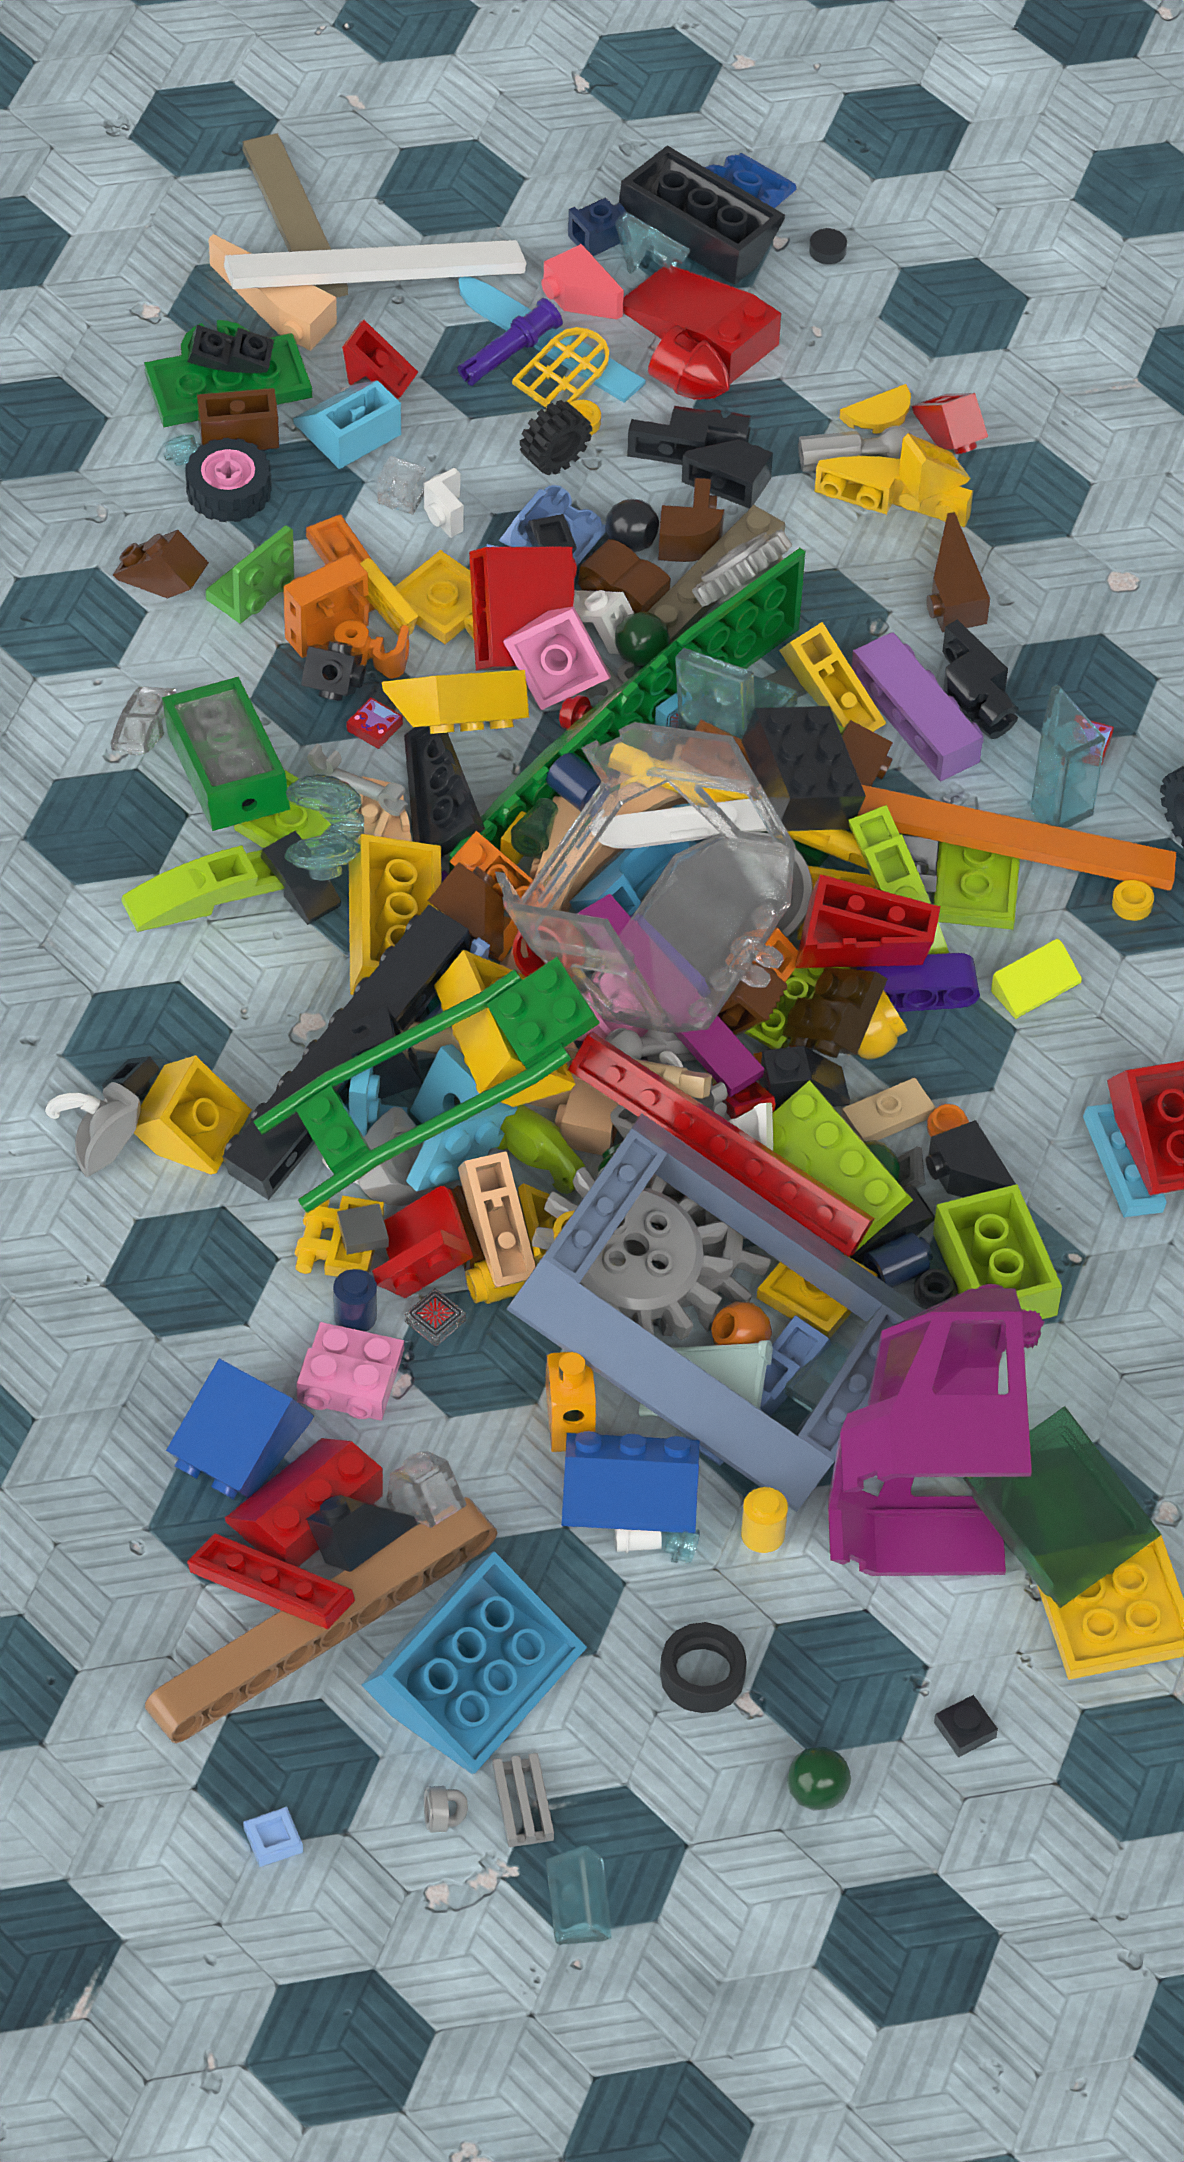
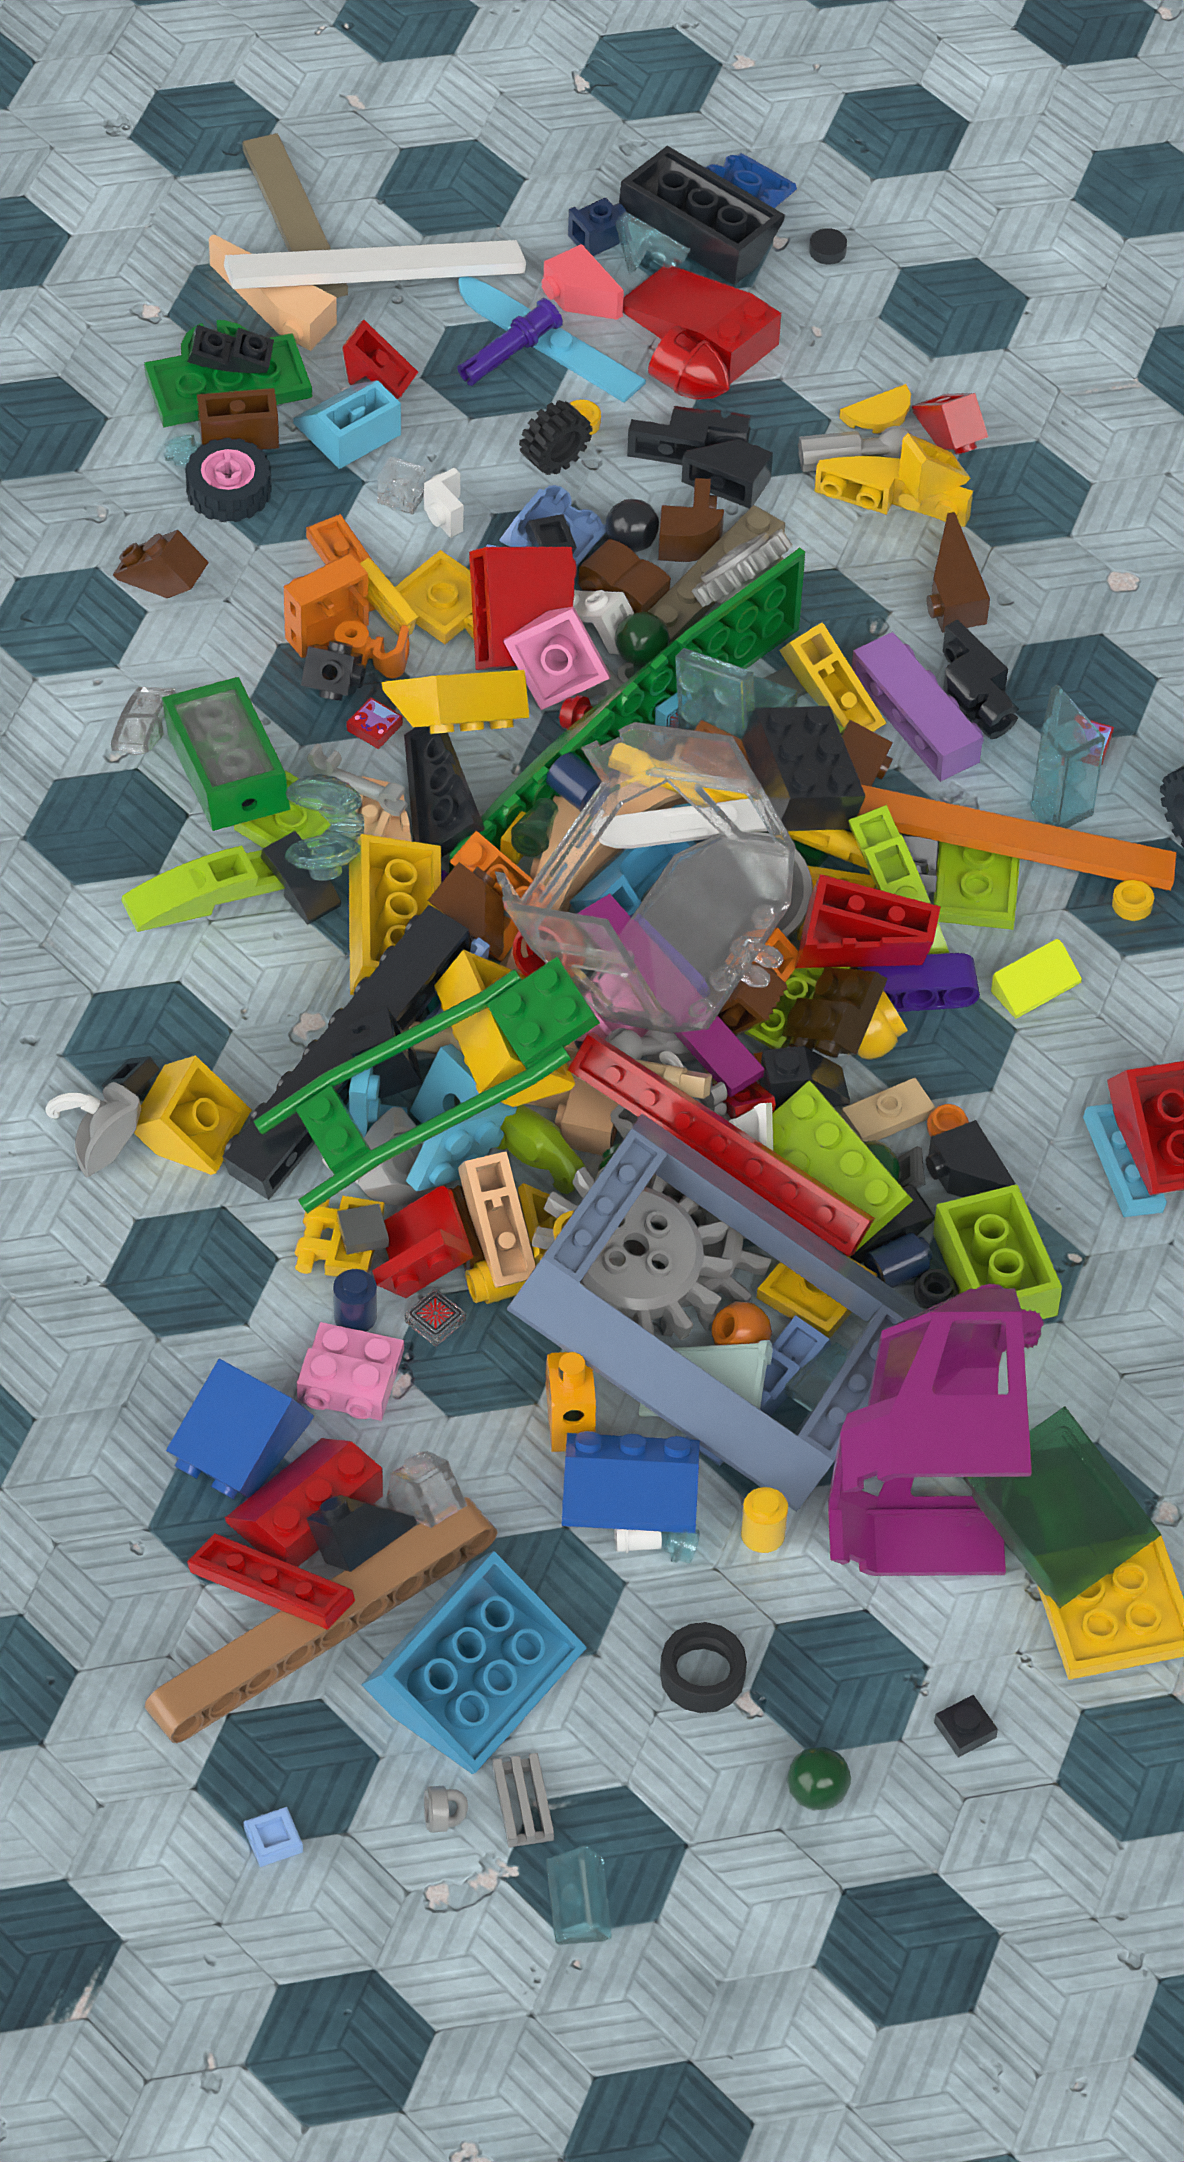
bright green bracket [206,525,294,624] -> none
yellow window [512,327,609,408] -> none

